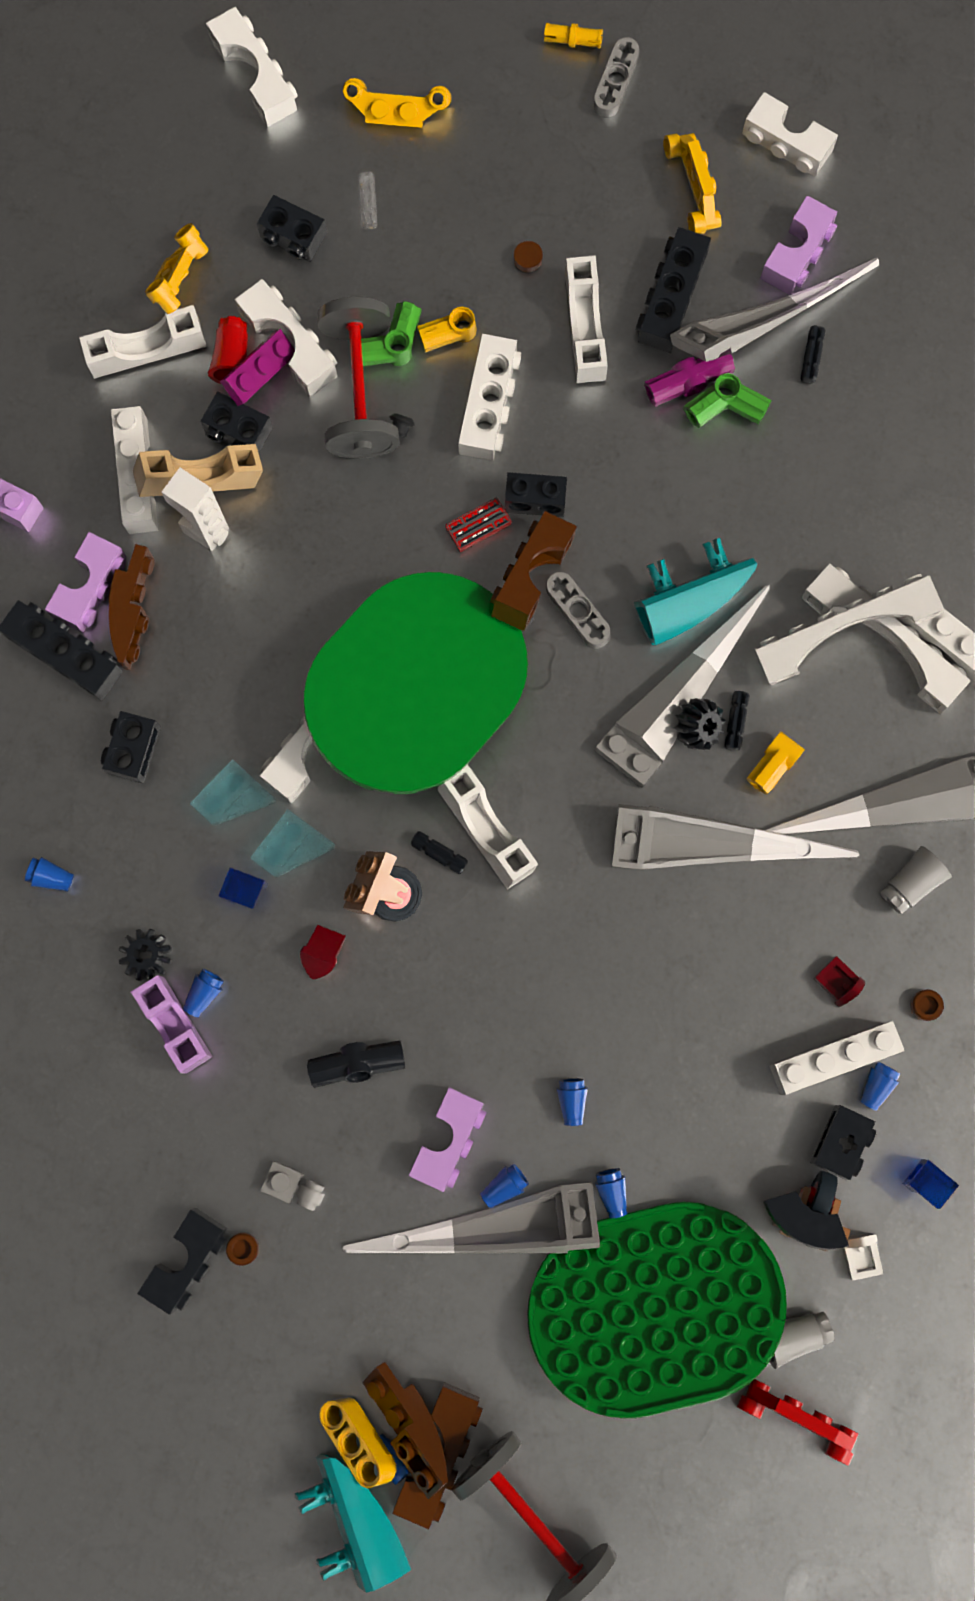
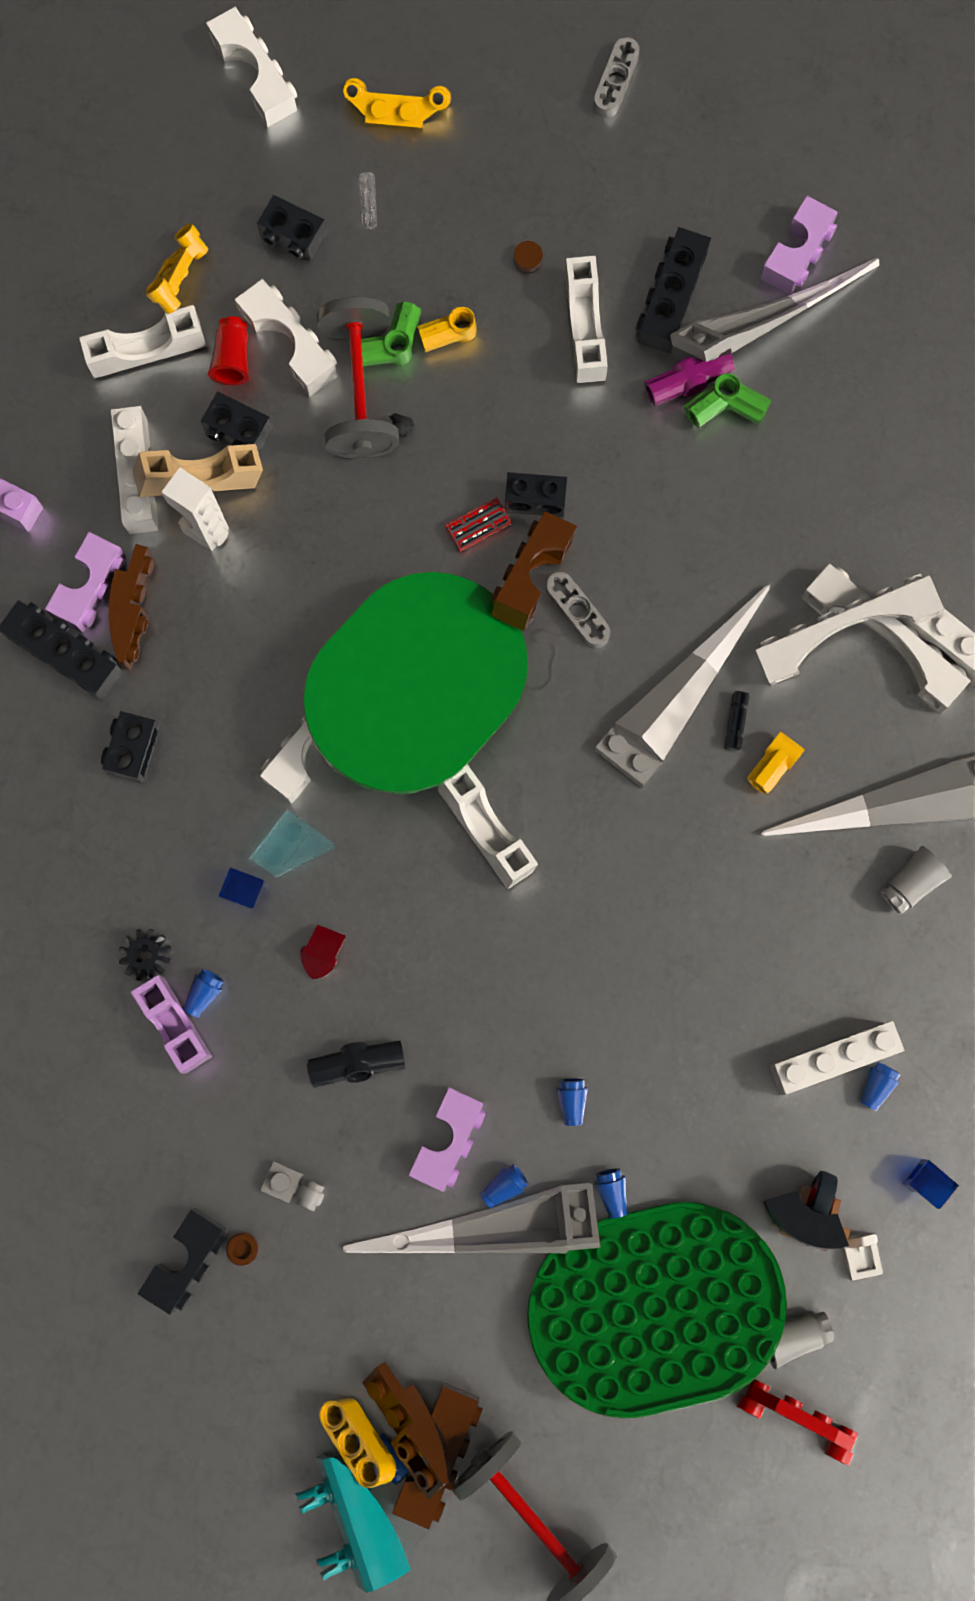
blue cone [25,857,74,892] -> none
clear light blue wing [190,759,276,826] -> none
magenta plate [220,329,295,406] -> none
medium nougat plate [343,851,422,922] -> none
black axle [411,831,468,874] -> none
white brick [458,334,522,461] -> none
yellow pin [544,22,603,49] -> none
light grey plate [612,804,860,870] -> none
teal piece [634,537,757,646] -> none
yellow plate [663,133,722,234] -> none
black gear [674,698,727,750] -> none
white arch [742,92,838,176] -> none
black axle [800,325,826,383] -> none
black brick [810,1105,876,1180] -> none
dark red tile [813,956,865,1007] -> none
reddish brown tile [910,989,944,1021] -> none

